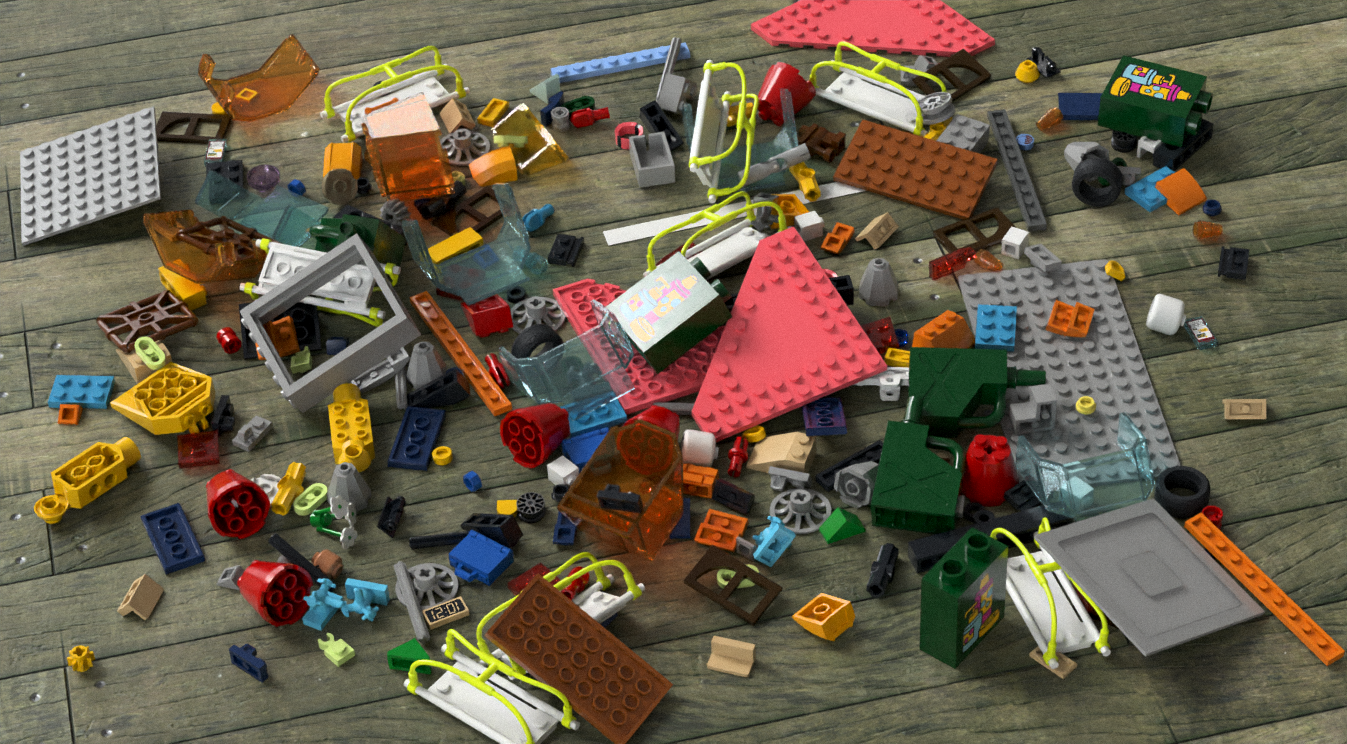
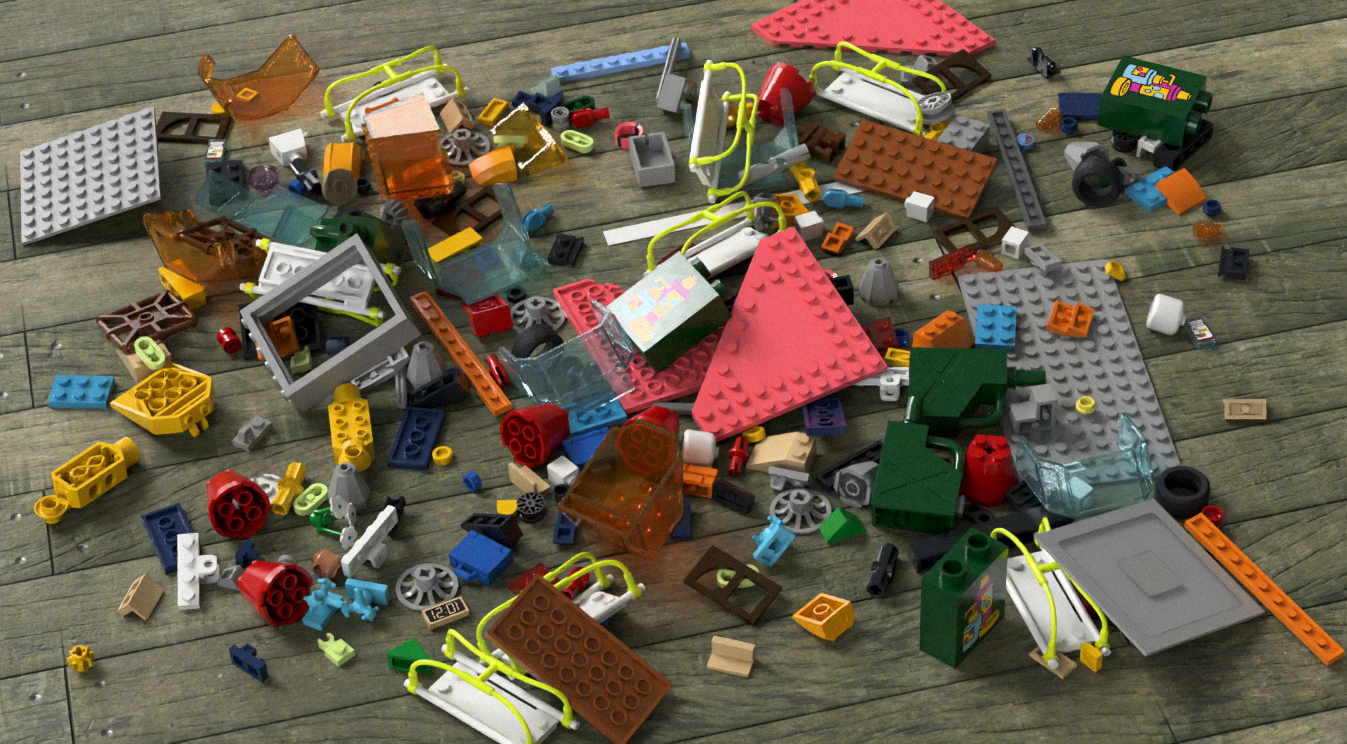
orange slope [58,404,83,425] -> none
clear red plate [177,430,220,469] -> none
black hinge [211,395,235,437] -> none
black axle [268,533,335,592] -> none
light grey axle [394,561,430,644] -> none
black axle [409,531,469,549] -> none
black hinge [597,484,643,513] -> none
black slope [639,100,684,151] -> none
orange slope [694,509,749,552] -> none
light grey slope [736,536,757,561] -> none
yellow cone [1015,60,1040,83] -> none
none -> white plate [177,533,220,610]
none -> dark blue tile [235,539,260,568]
none -> white torso [269,129,308,166]
none -> black piece [290,157,323,197]
none -> white plate [341,505,398,578]
none -> tan panel [508,462,551,498]
none -> dark blue slope [511,90,549,112]
none -> yellowish green plate [561,130,594,153]
none -> dark azure arm [823,189,864,209]
none -> white brick [904,191,934,222]
none -> dark blue plate [1060,117,1078,134]
none -> yellow plate [1080,642,1103,673]

